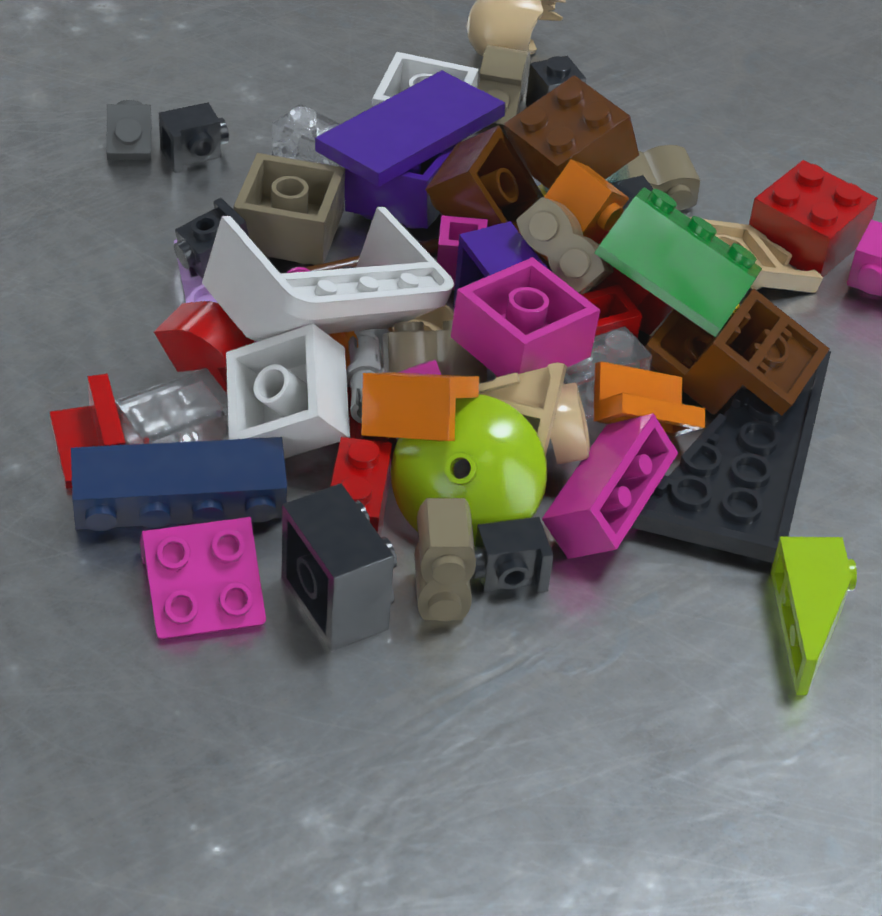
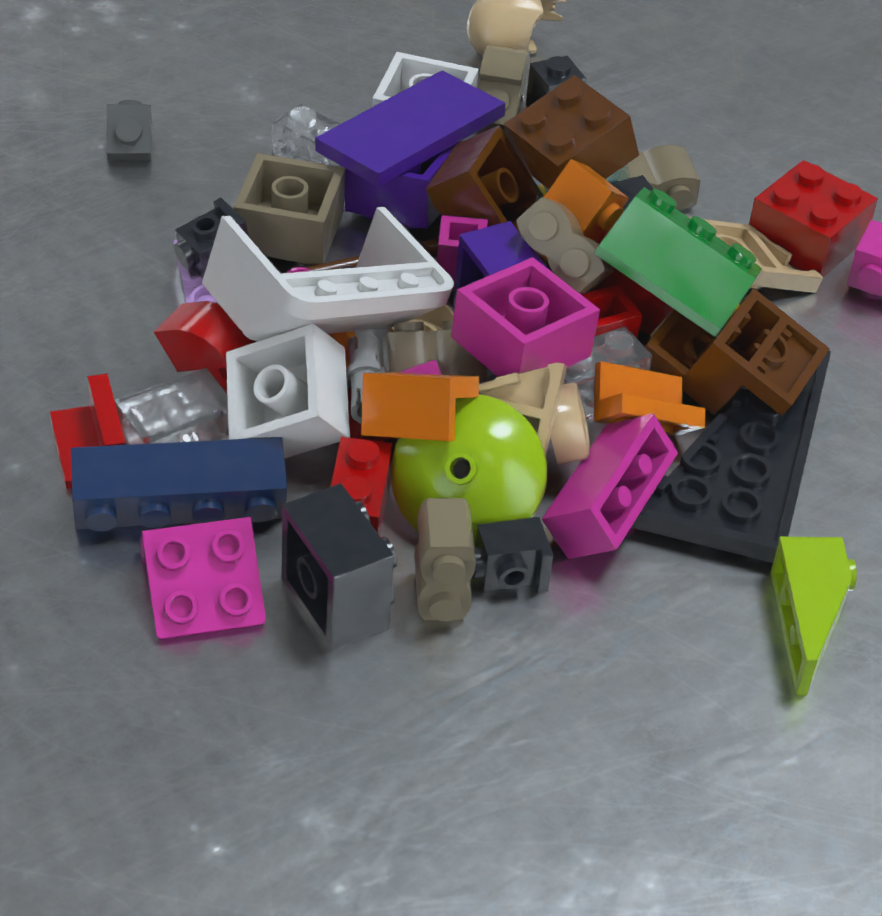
black brick [159,102,229,173] -> none

